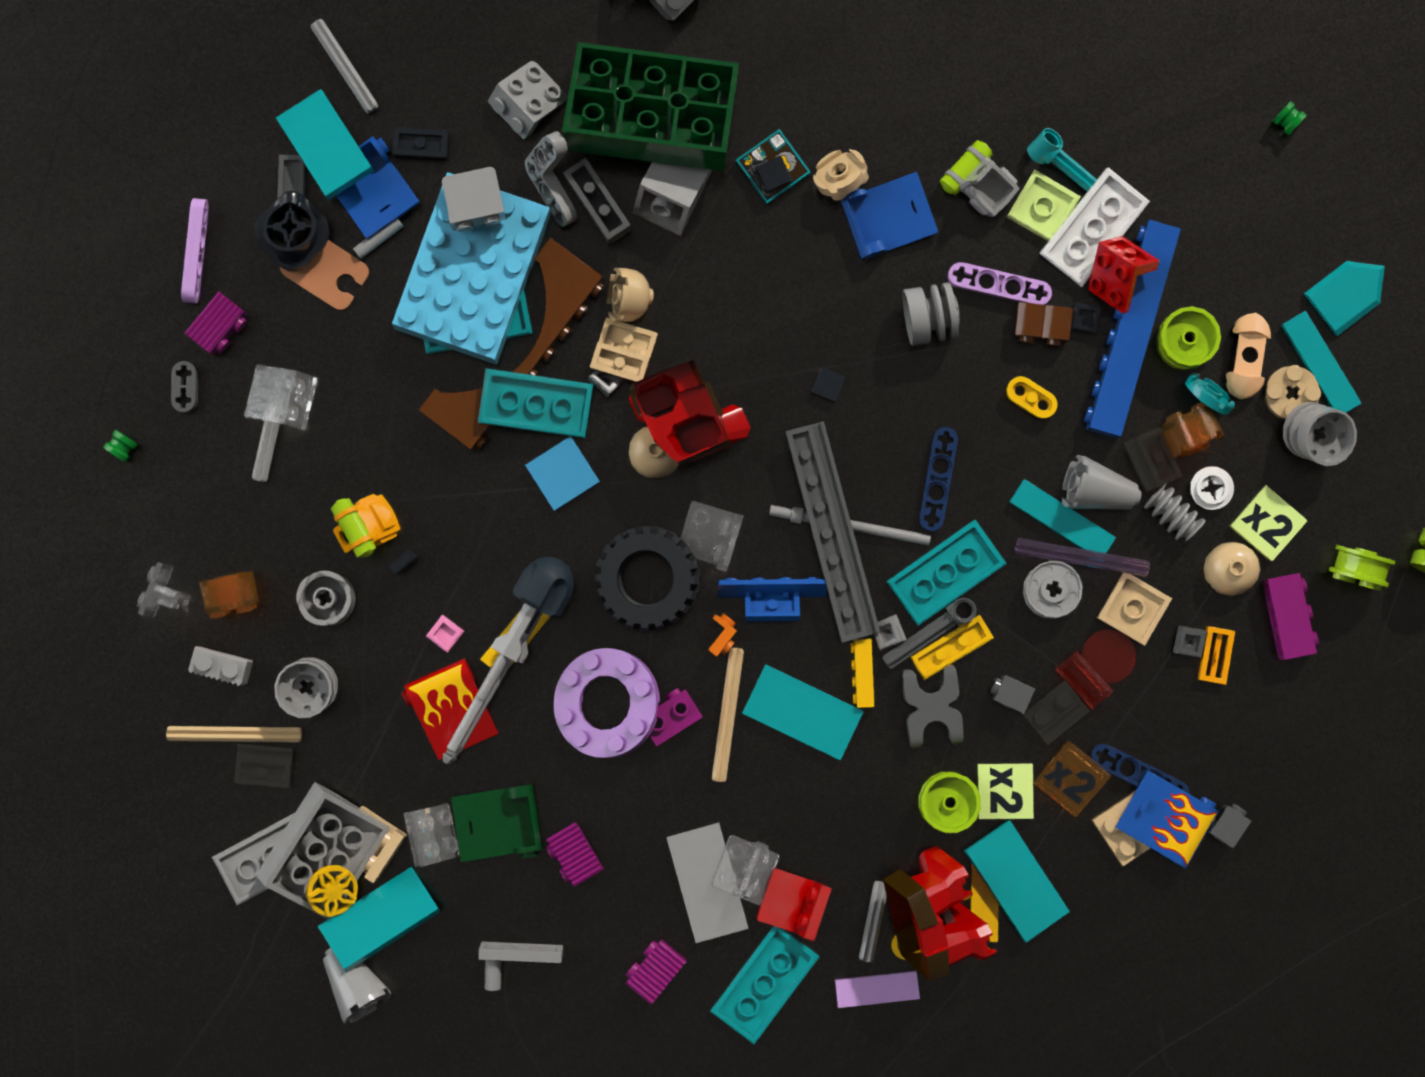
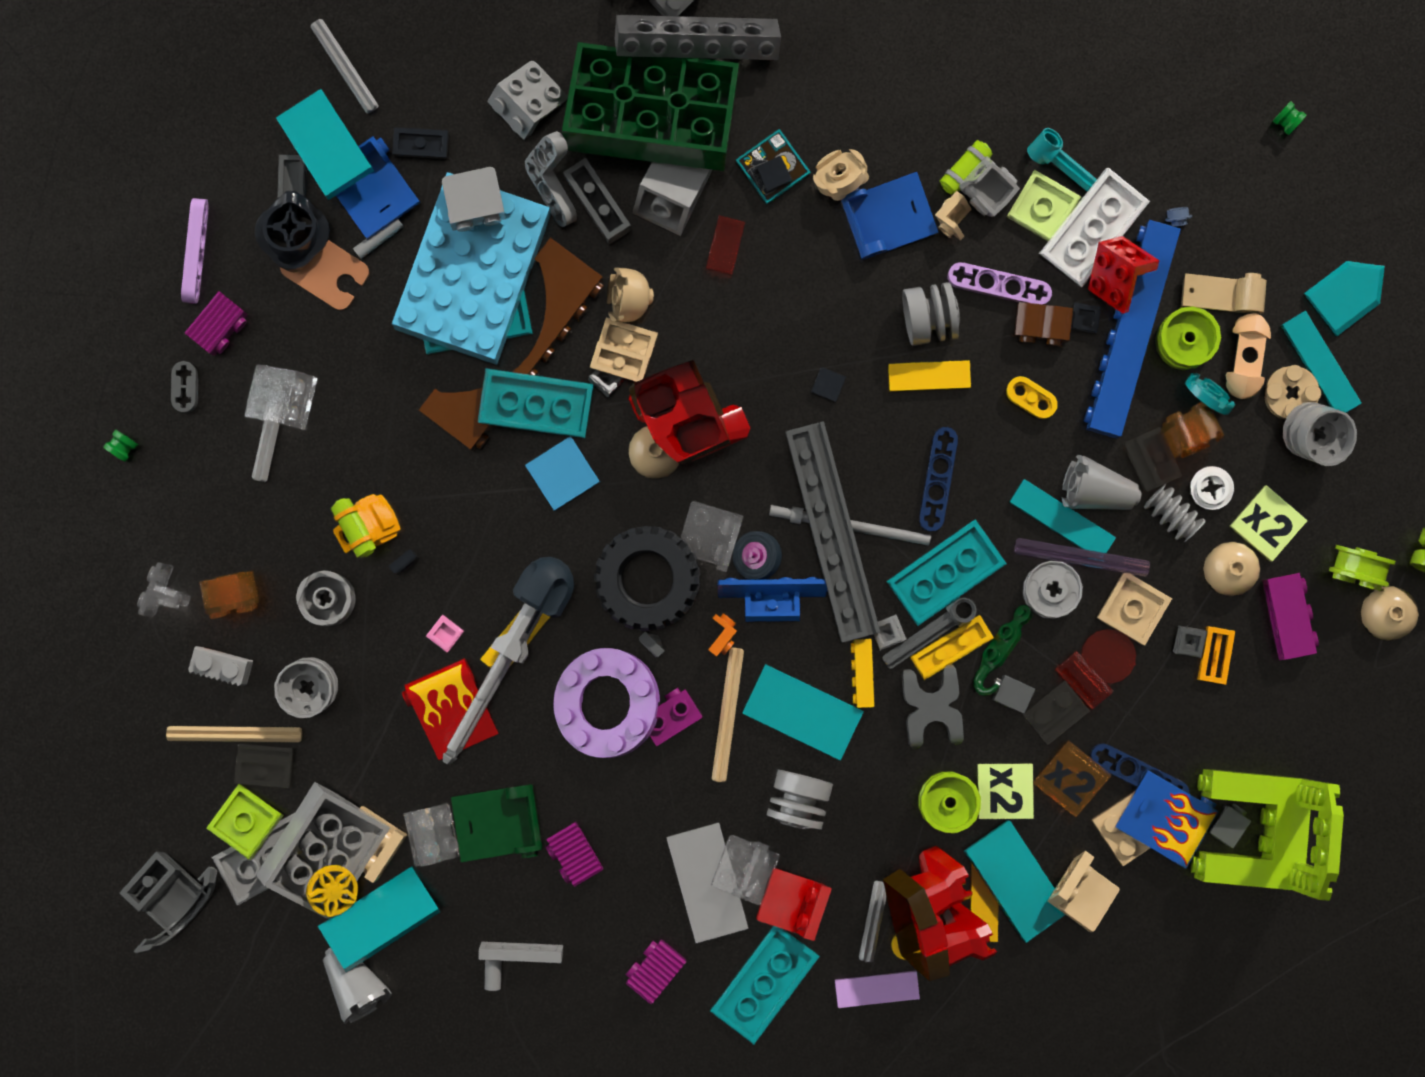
none -> dark grey piece [119,852,217,953]
none -> lime tile [206,784,284,860]
none -> flat silver brick [615,15,781,60]
none -> dark grey tile [639,631,665,657]
none -> clear red tile [706,216,745,275]
none -> black wheel [733,531,782,580]
none -> light grey wheel [767,769,833,829]
none -> yellow tile [888,360,971,392]
none -> tan bracket [935,191,971,240]
none -> dark green piece [974,605,1033,696]
none -> tan bracket [1048,851,1120,932]
none -> sand blue plate [1165,207,1192,226]
none -> tan door [1181,273,1267,314]
none -> lime bracket [1191,769,1344,901]
none -> tan cylinder [1361,586,1419,641]

